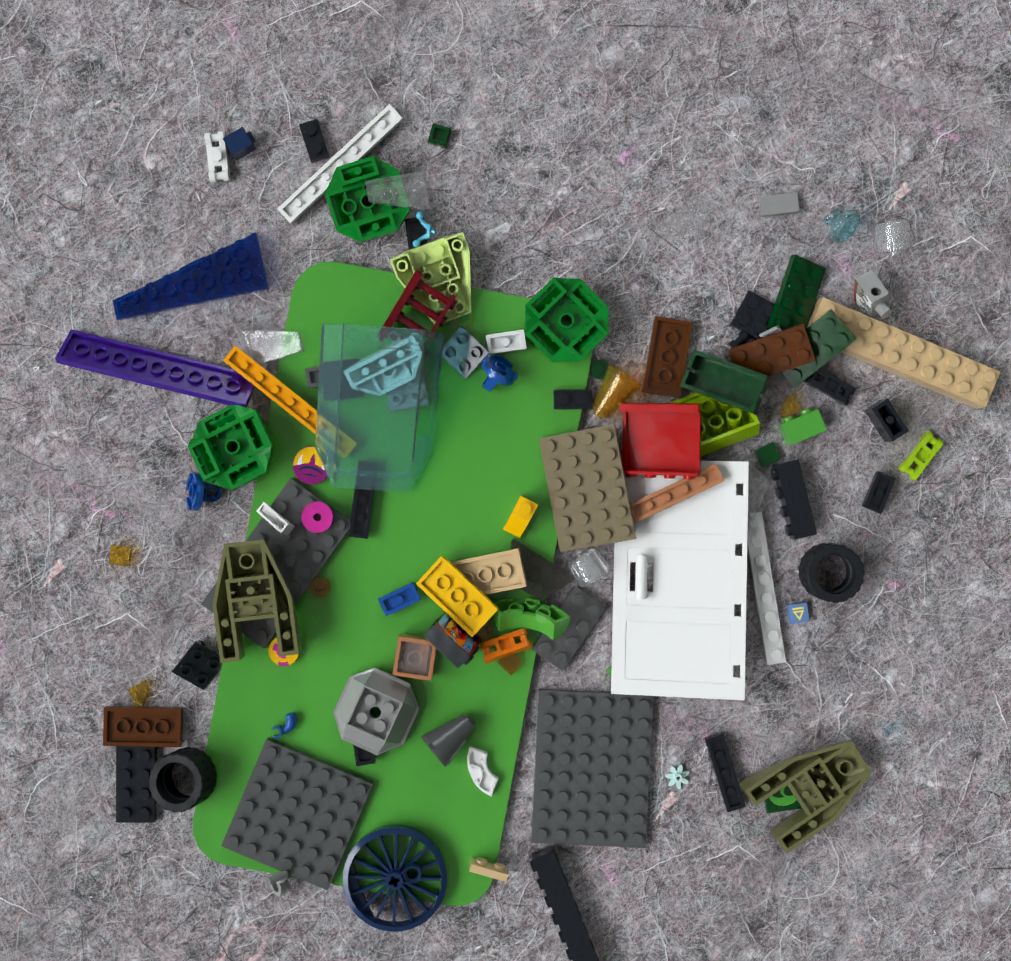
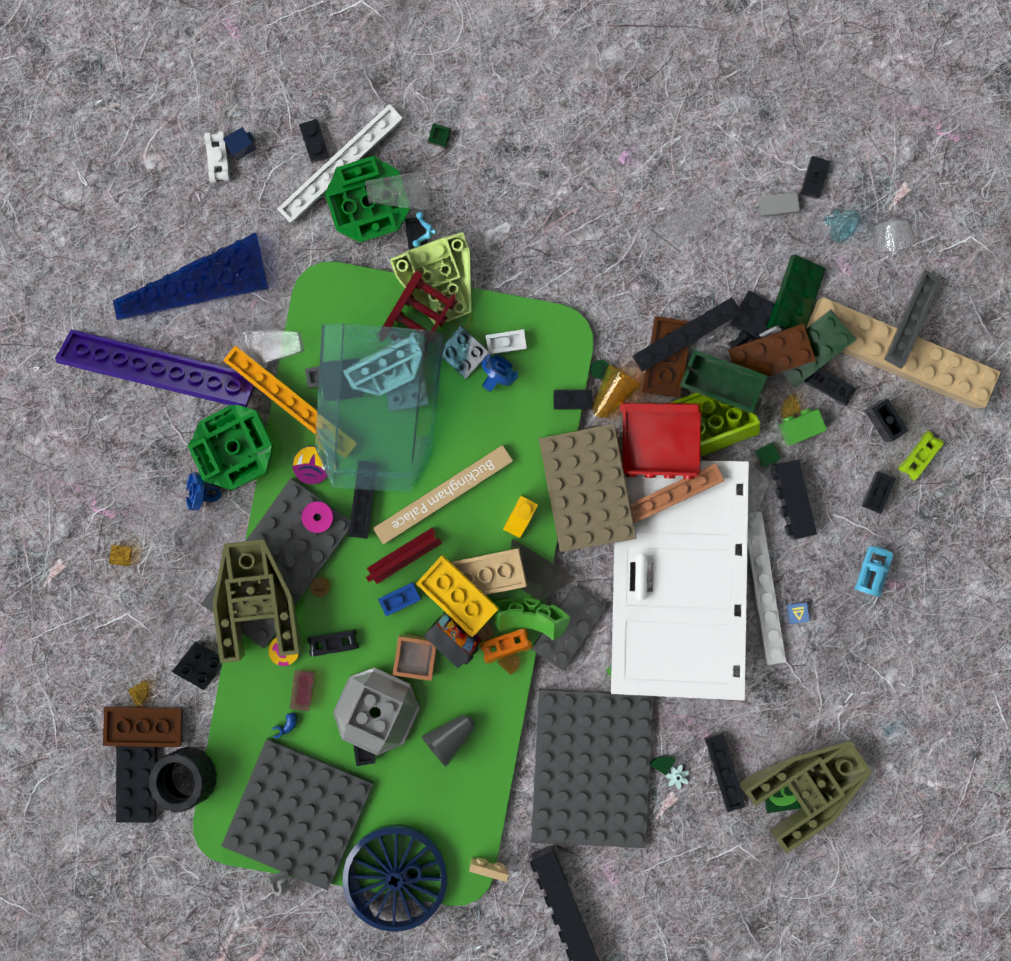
white piece [256,502,295,536] -> none
white tile [467,745,499,797] -> none
green piece [525,277,609,362] -> none
clear head [567,546,610,588] -> none
black tyre [798,543,865,603] -> none
light grey torso [853,270,892,319] -> none
none -> clear pink plate [290,669,315,711]
none -> black plate [307,629,359,657]
none -> dark red fence [366,527,442,584]
none -> tan tile [373,445,513,544]
none -> black plate [632,297,742,373]
none -> dark green tile [650,755,676,775]
none -> black plate [800,156,830,199]
none -> medium azure piece [854,546,893,598]
none -> dark grey plate [884,270,942,369]

